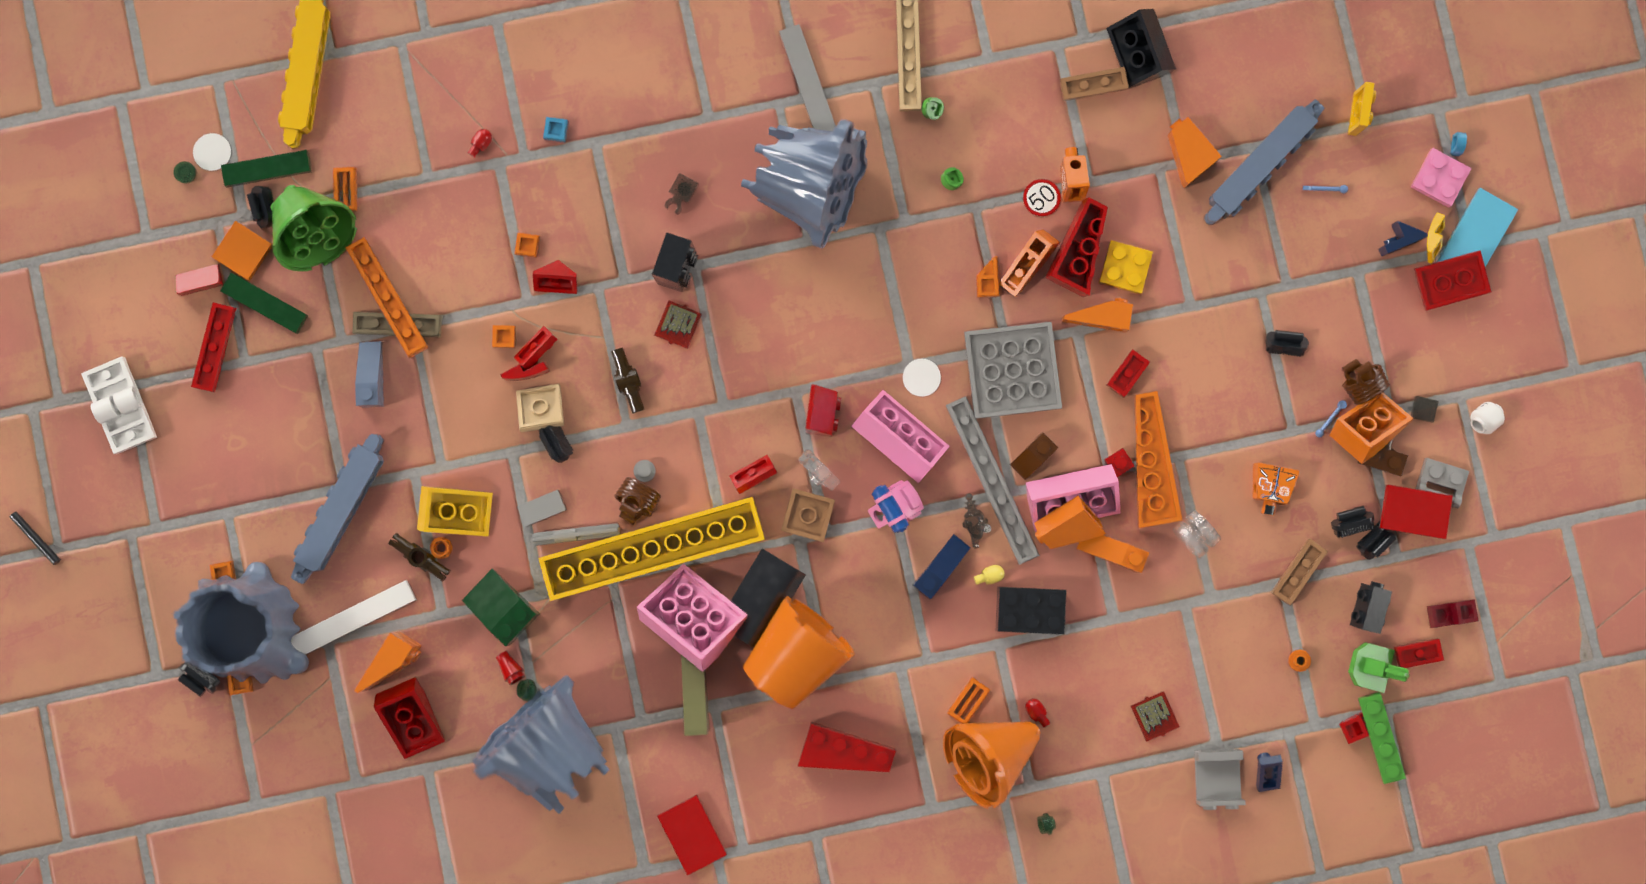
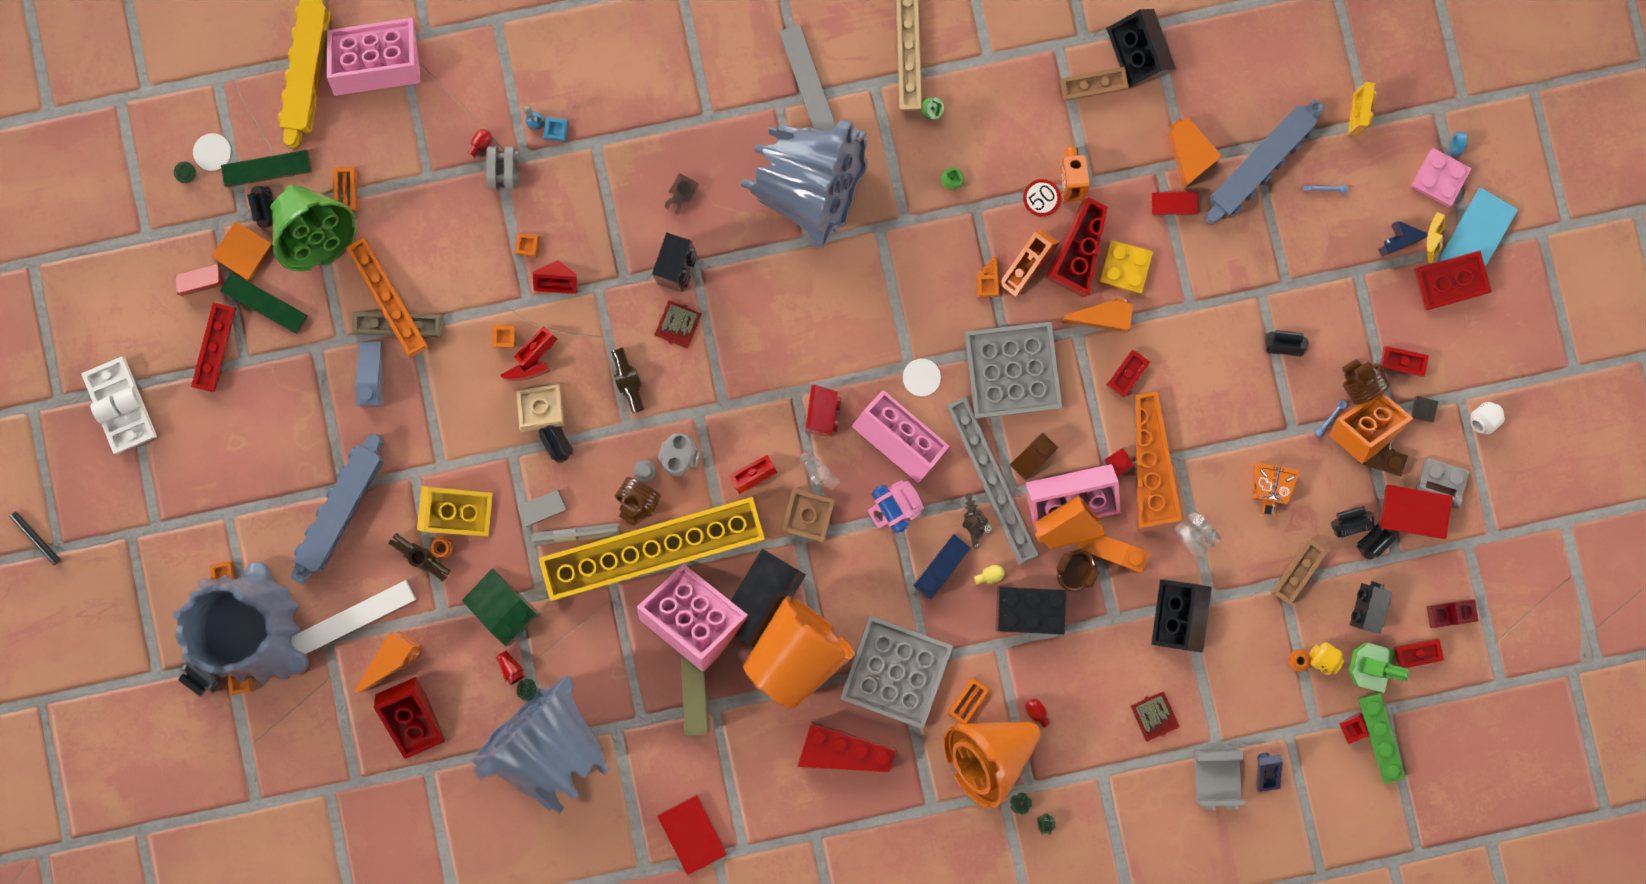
none -> bright pink slope [327,18,420,96]
none -> light grey brick [486,147,520,190]
none -> dark azure hinge [523,106,544,130]
none -> light grey piece [658,433,701,476]
none -> light grey plate [840,615,953,729]
none -> clear green plate [1010,792,1032,815]
none -> reddish brown piece [1056,549,1100,592]
none -> black slope [1151,579,1212,653]
none -> red slope [1152,192,1199,216]
none -> yellow head [1309,642,1344,675]
none -> red plate [1380,346,1429,377]

